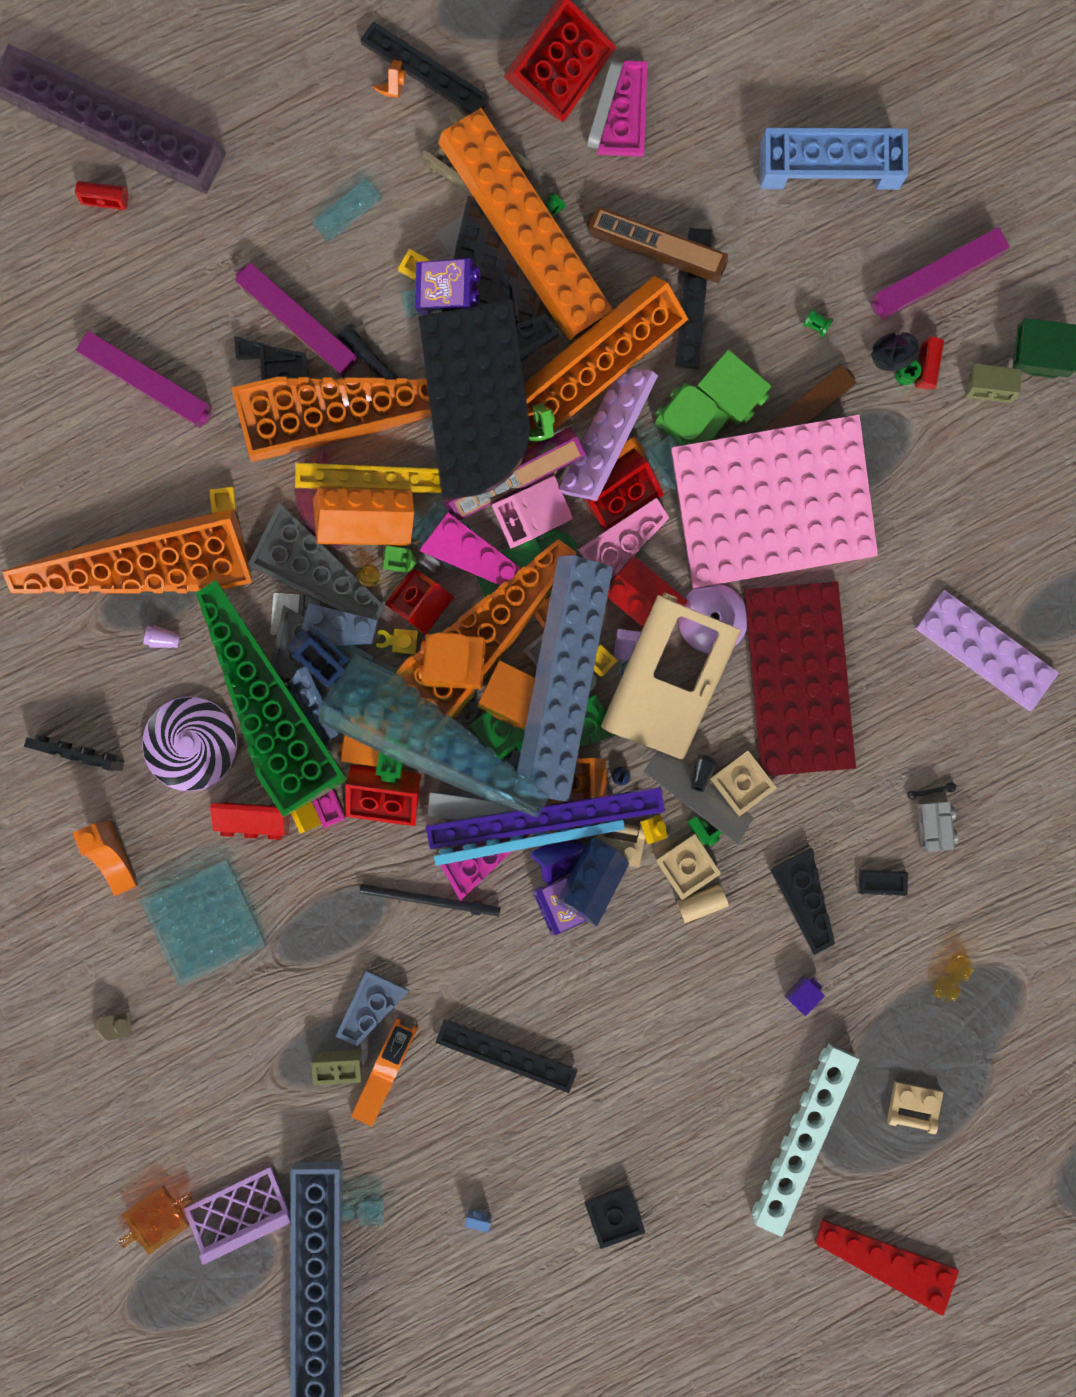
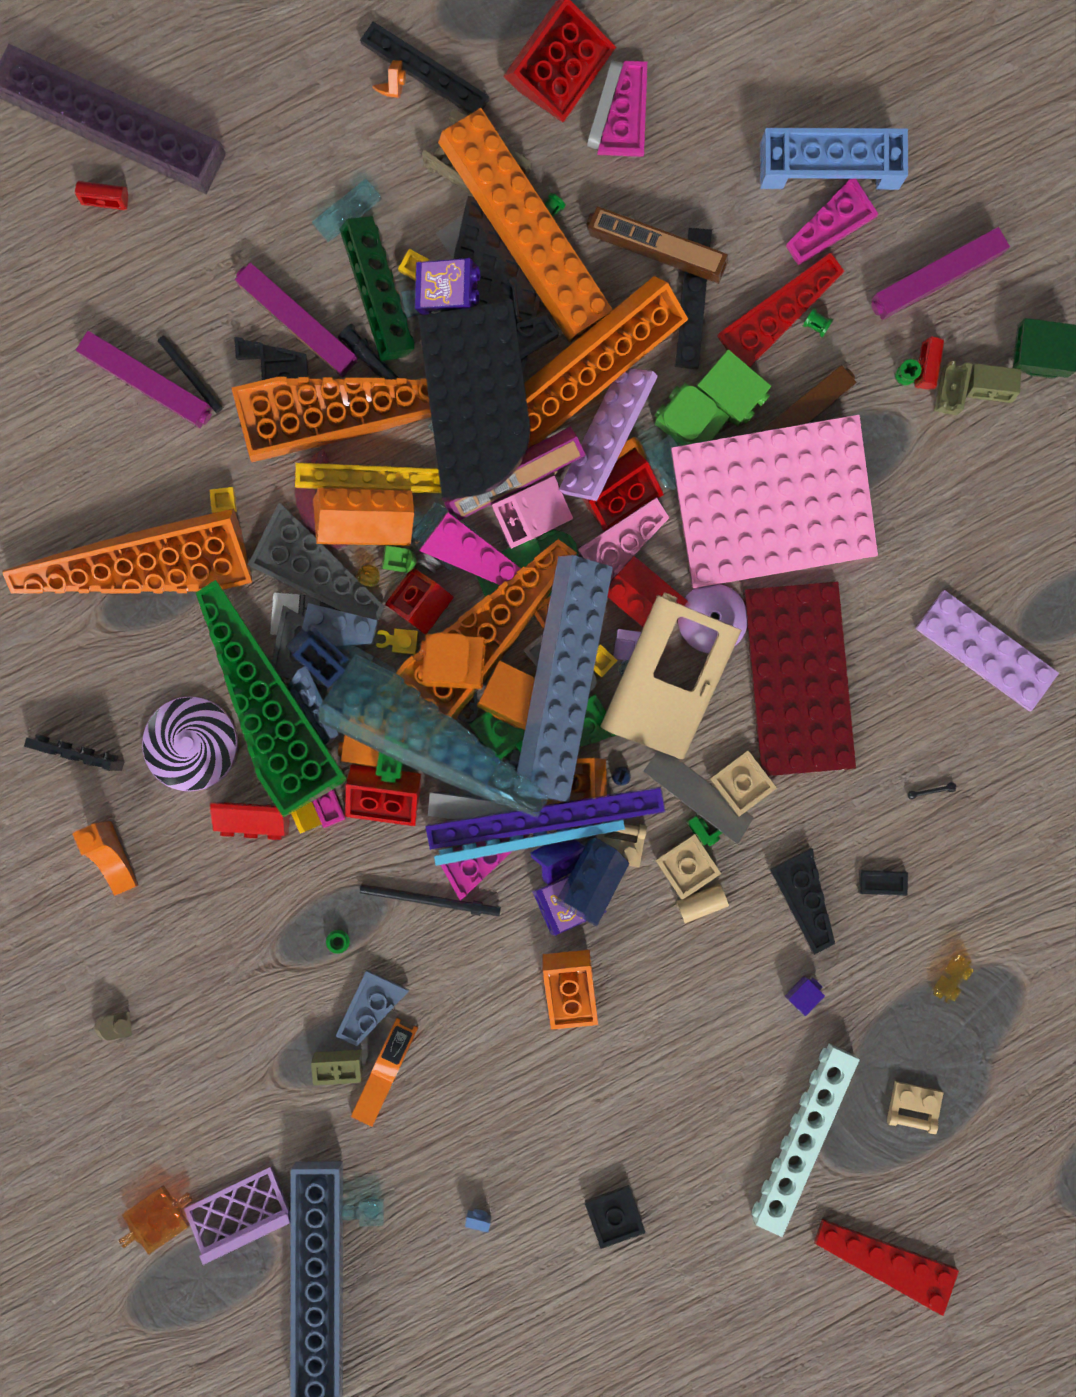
clear light blue plate [140,859,267,987] -> none
lavender cone [144,625,180,648] -> none
black plate [435,1019,578,1093] -> none
bright green plate [530,403,555,441] -> none
yellow plate [640,815,668,844] -> none
black cone [691,755,717,792] -> none
black tile [871,332,919,371] -> none
light grey brick [917,801,958,852] -> none
none -> black bar [158,336,223,413]
none -> green plate [326,930,350,954]
none -> dark green brick [339,216,415,361]
none -> orange slope [543,949,598,1030]
none -> red wing [717,253,844,367]
none -> dark pink wing [786,179,878,266]
none -> olive hinge [934,361,973,415]

